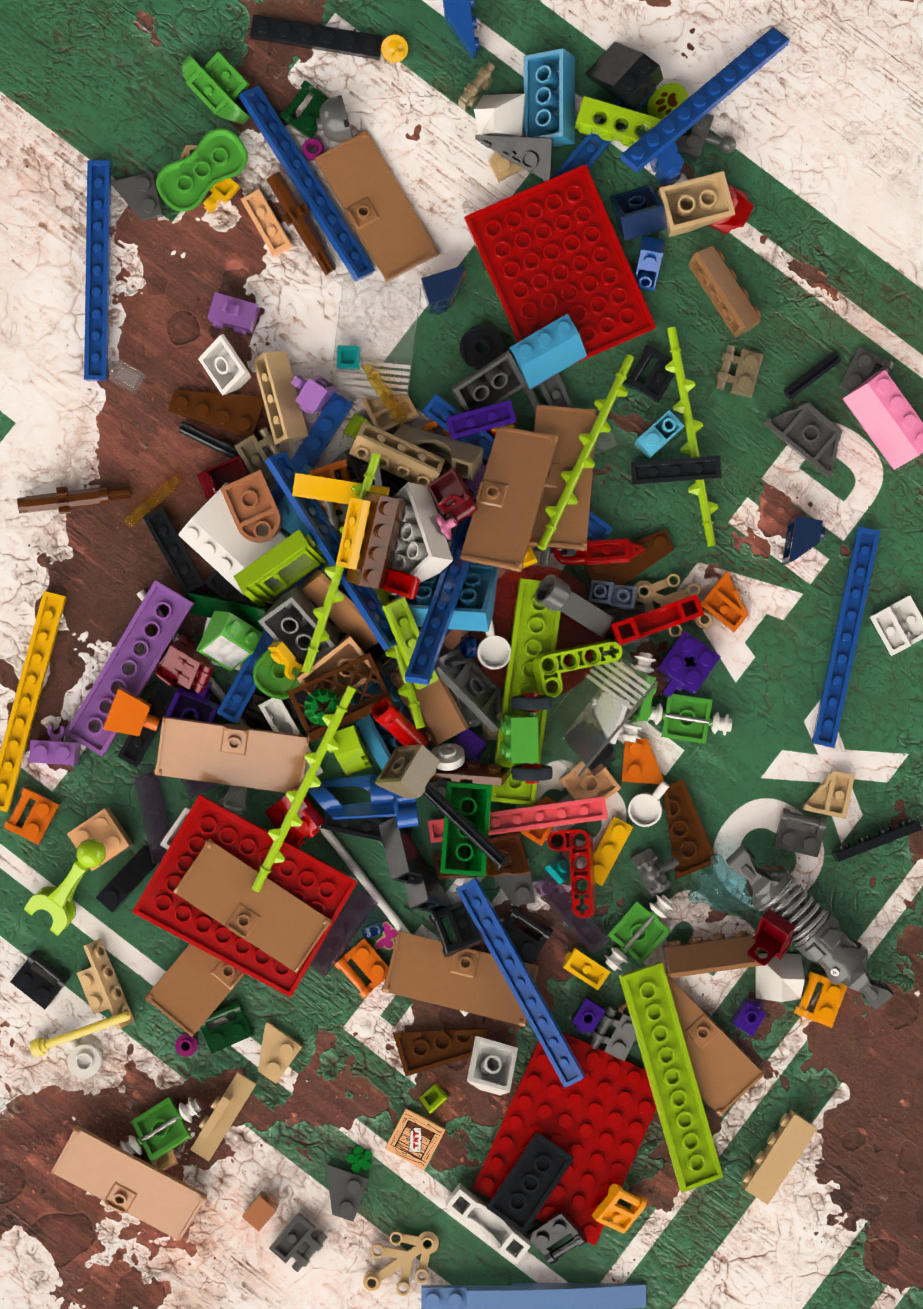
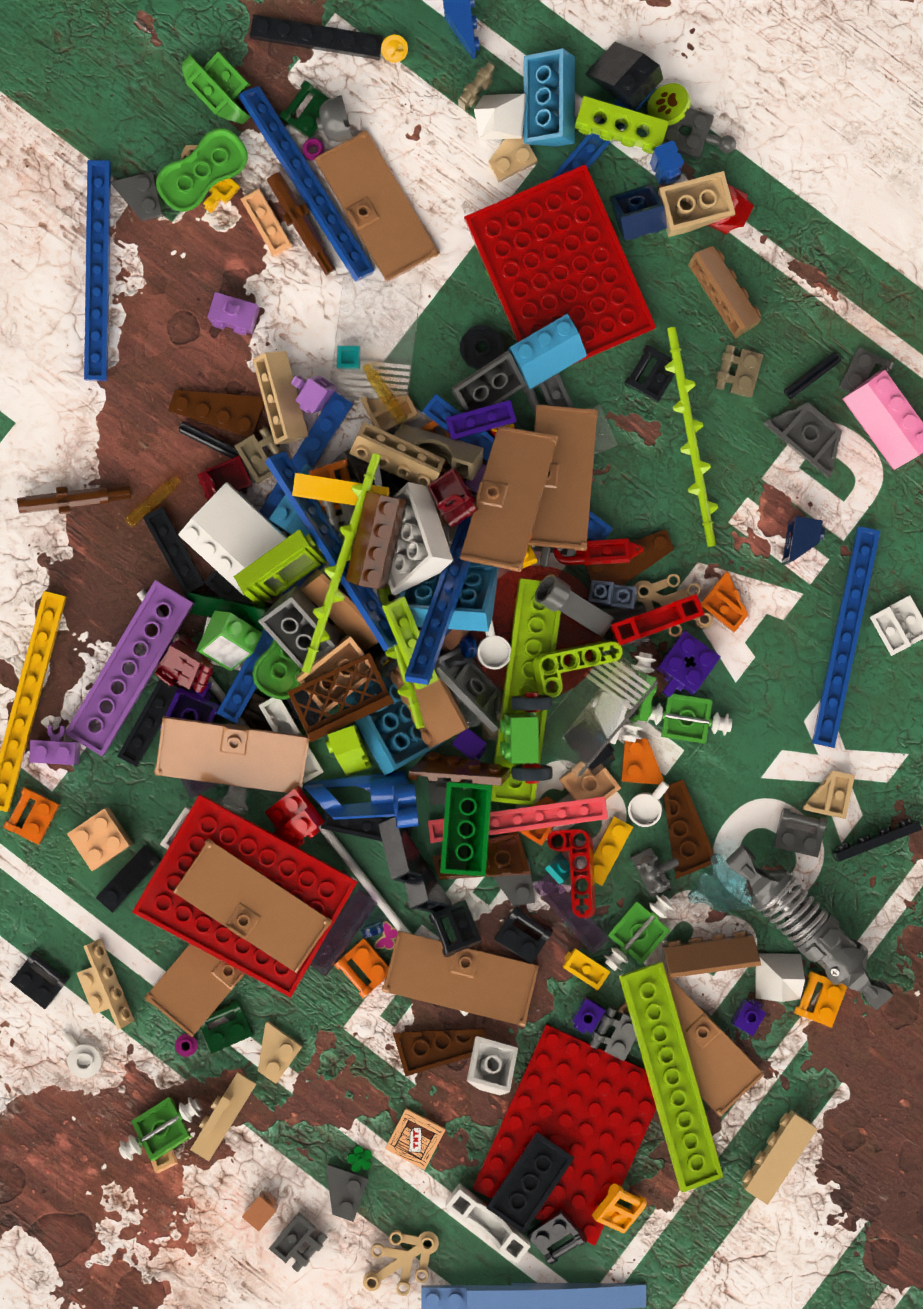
lime piece [24,839,106,936] -> none
light yellow piece [30,1011,131,1057] -> none
door [51,1125,207,1241] -> none
orange torso [103,687,161,736] -> none
clear brick [108,359,146,395] -> none
plate [133,772,170,864] -> none
white slope [198,334,251,396] -> none
nougat tile [220,469,282,543] -> none
lime plant [251,685,356,892] -> none
yellow plate [268,641,302,680] -> none
green gear [304,689,340,725] -> none
yellow plate [336,497,371,570] -> none
lime slope [343,414,373,440] -> none
red piece [371,697,428,747] -> none
dark tan slope [375,744,440,798] -> none
red tile [384,568,420,600] -> none
lime slope [420,1083,449,1113] -> none
dark blue slope [421,265,465,315] -> none
black axle [423,782,511,871] -> none
white piece [430,743,465,771] -> none
bright pink plant [436,513,457,540] -> none
blue plate [456,877,586,1088] -> none
wing [475,134,553,181] -> none
lime plant [537,354,634,551] -> none
blue plate [621,27,789,173] -> none
black plate [631,456,722,485] -> none
medium azure slope [634,410,684,459] -> none
blue slope [635,236,664,291] -> none
dark red piece [747,909,795,966] -> none

